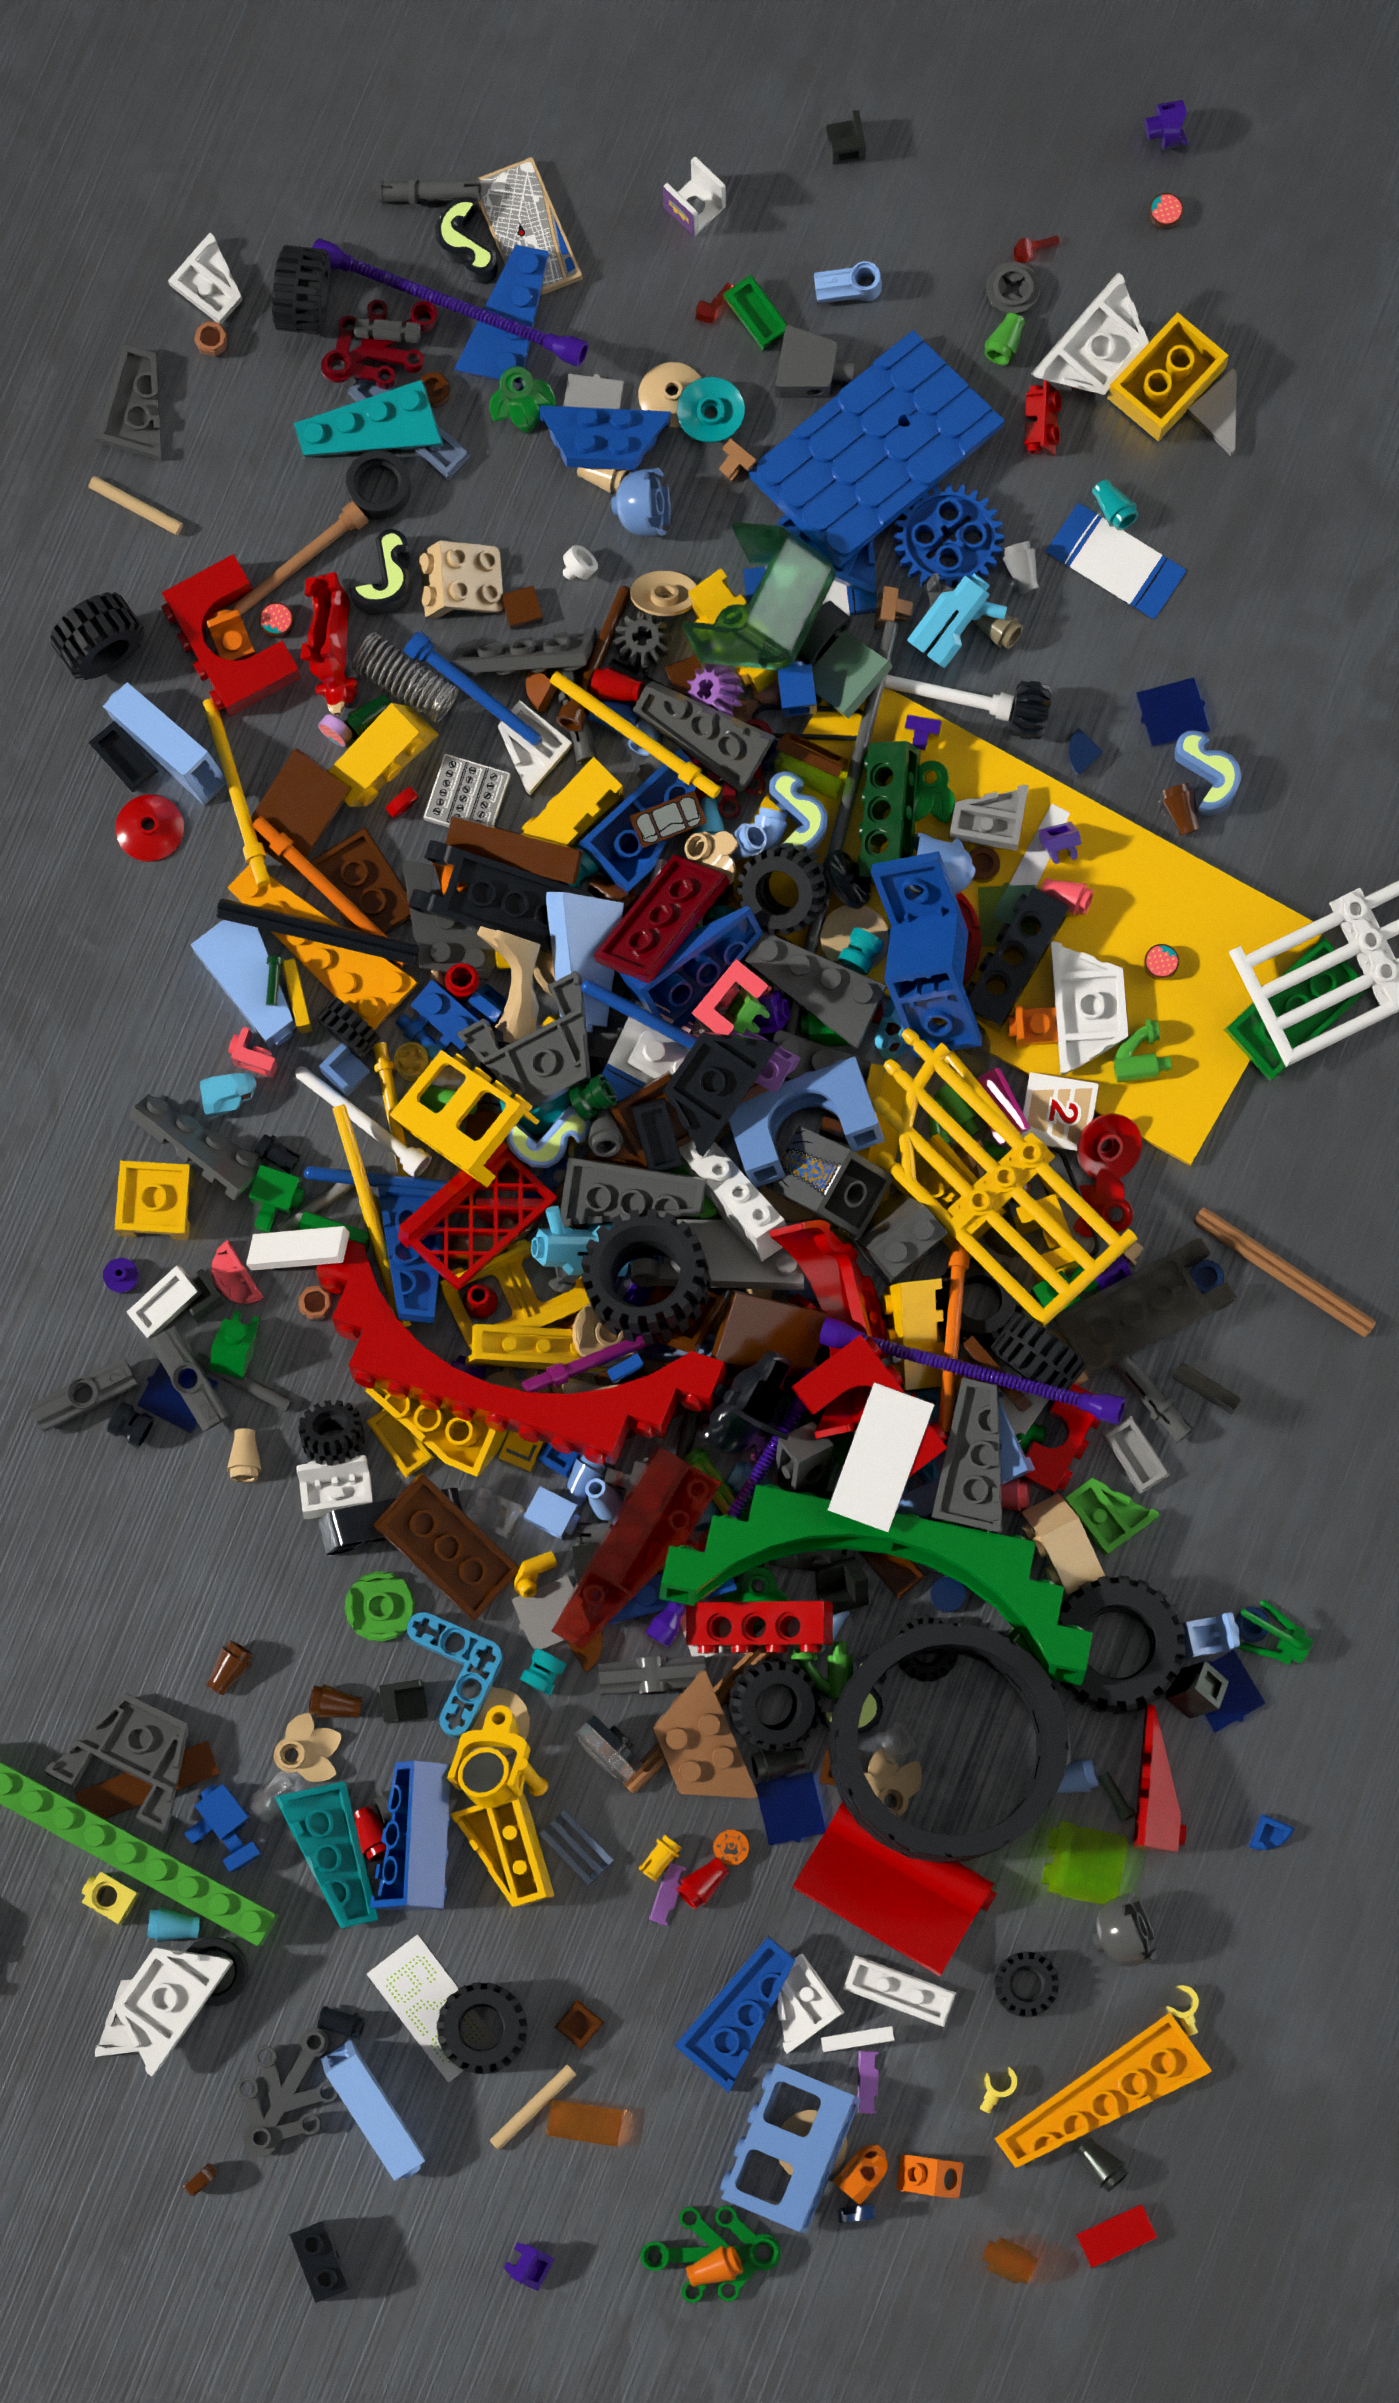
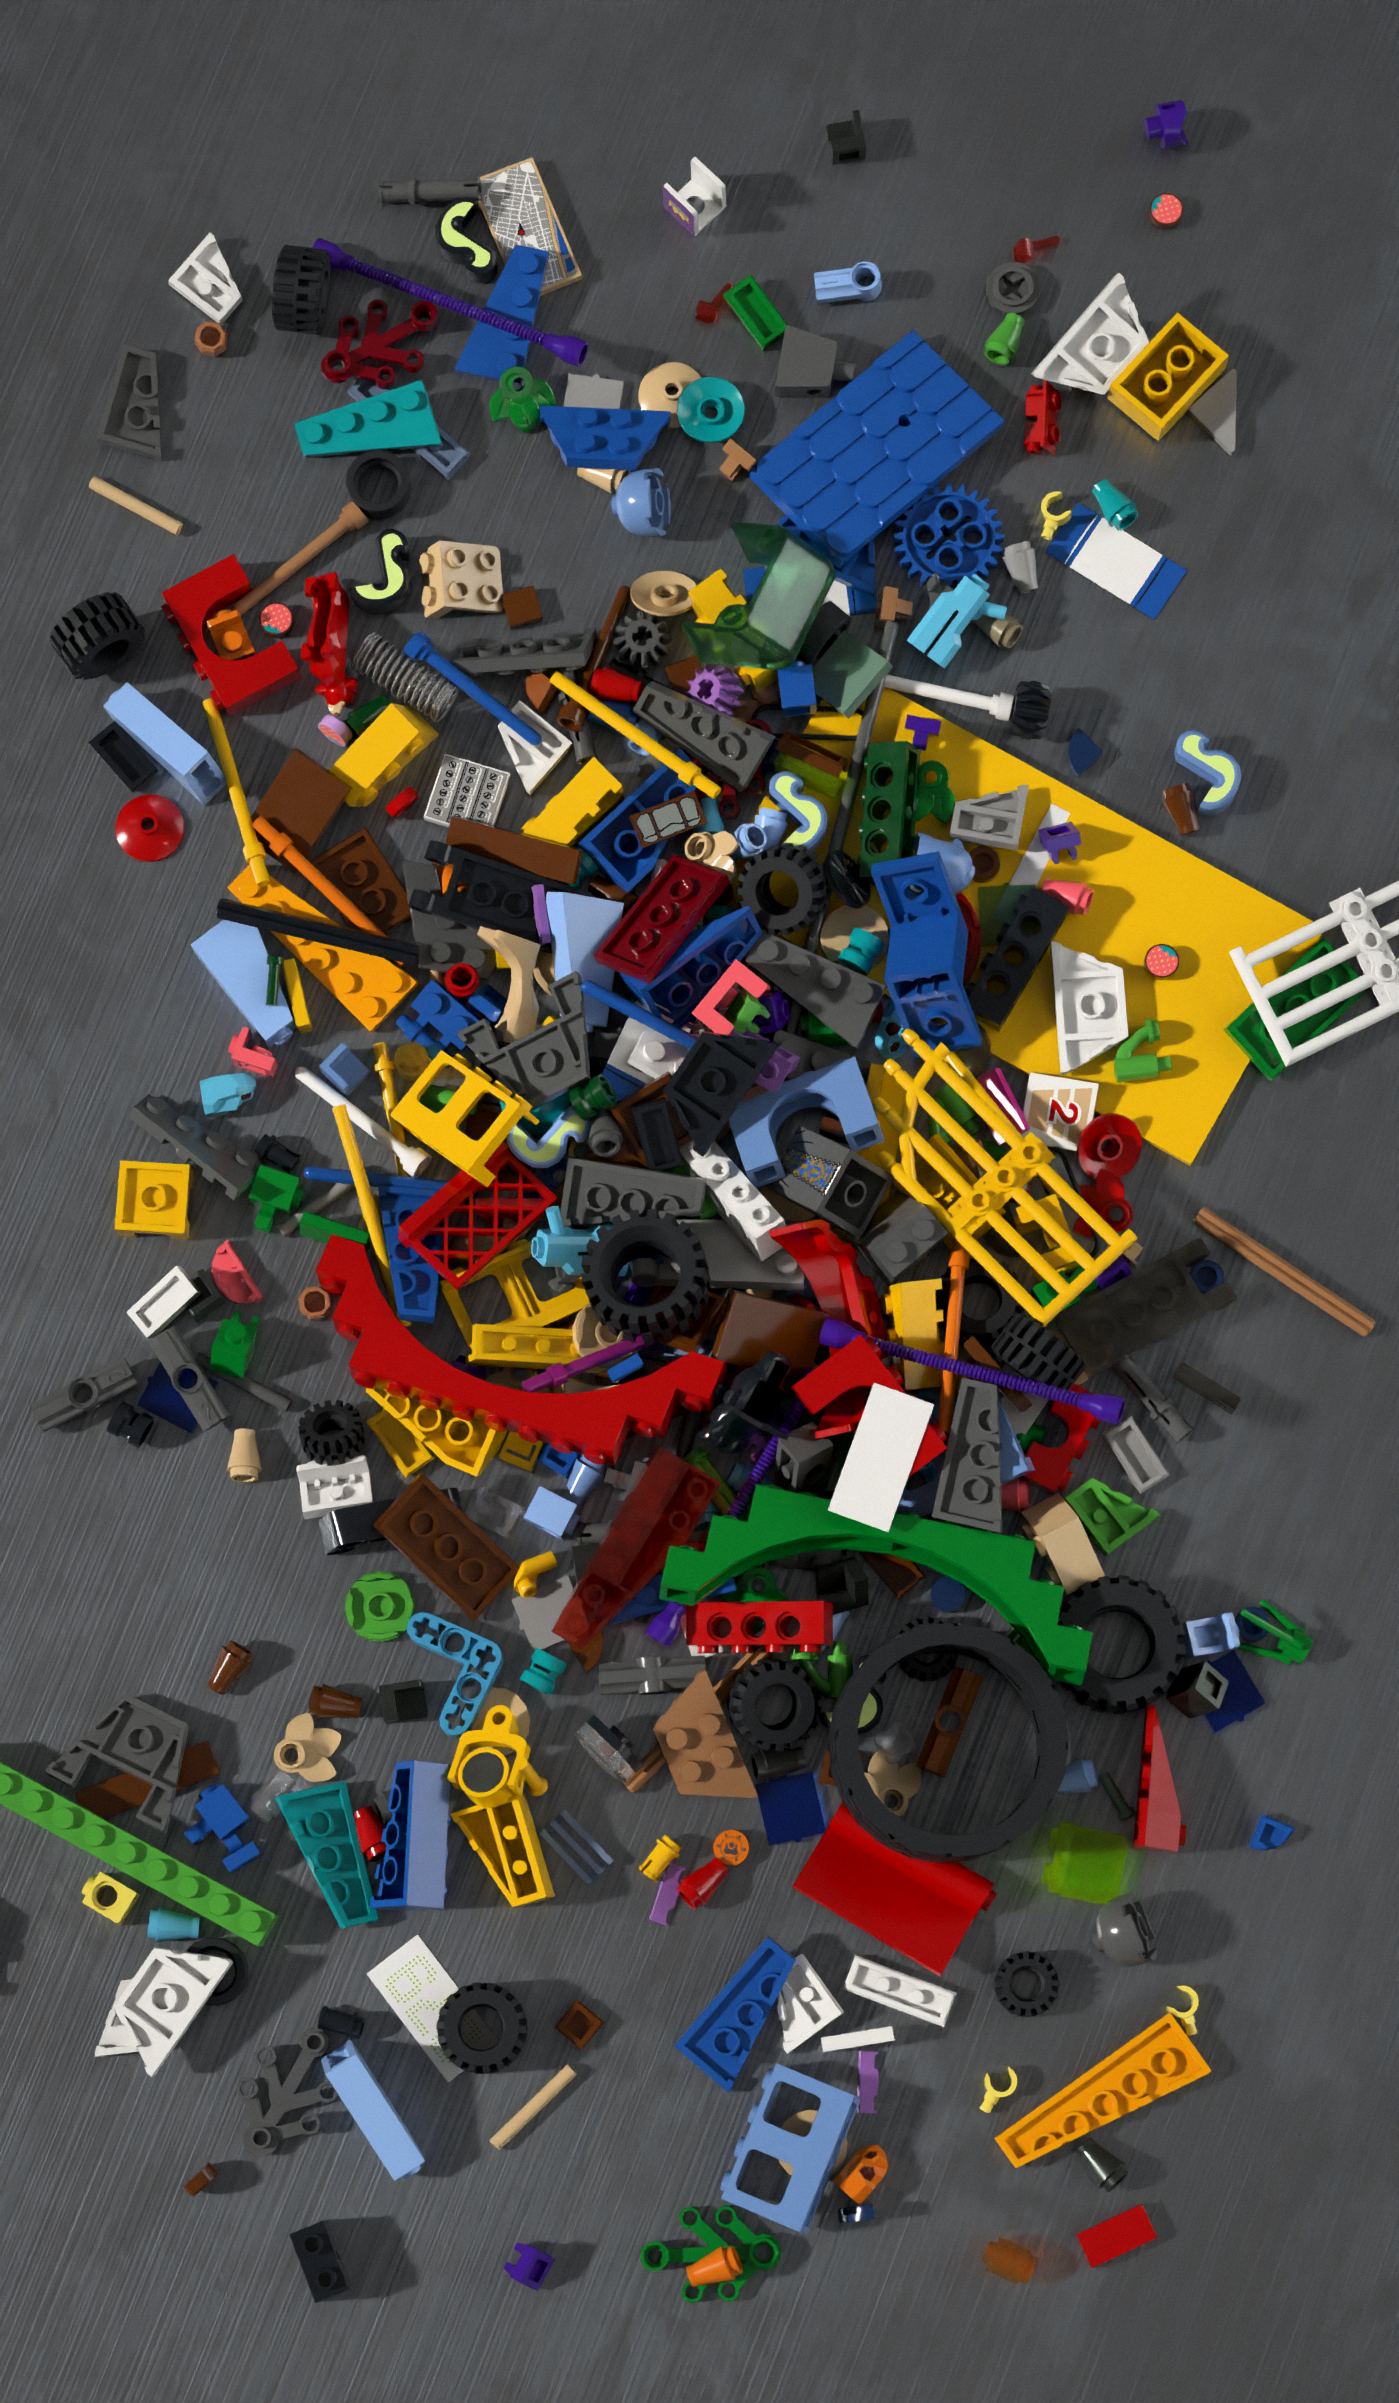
dark purple tile [103,1258,140,1294] -> none
white tile [246,1226,350,1270] -> none
black tyre [316,997,380,1059] -> none
dark grey axle [354,318,421,343] -> none
reddish brown tile [418,372,451,408] -> none
red cone [463,1284,498,1319] -> none
clear orange tile [546,2100,623,2147] -> none
white tile [562,544,598,580] -> none
light blue cone [585,1478,624,1520] -> none
orange bracket [896,2154,964,2199] -> none
orange bracket [1008,1005,1058,1046] -> none
clear blue piece [1136,677,1210,747] -> none
none -> medium lavender piece [531,884,551,946]
none -> dark orange piece [916,1666,984,1777]
none -> light yellow piece [1041,491,1072,540]

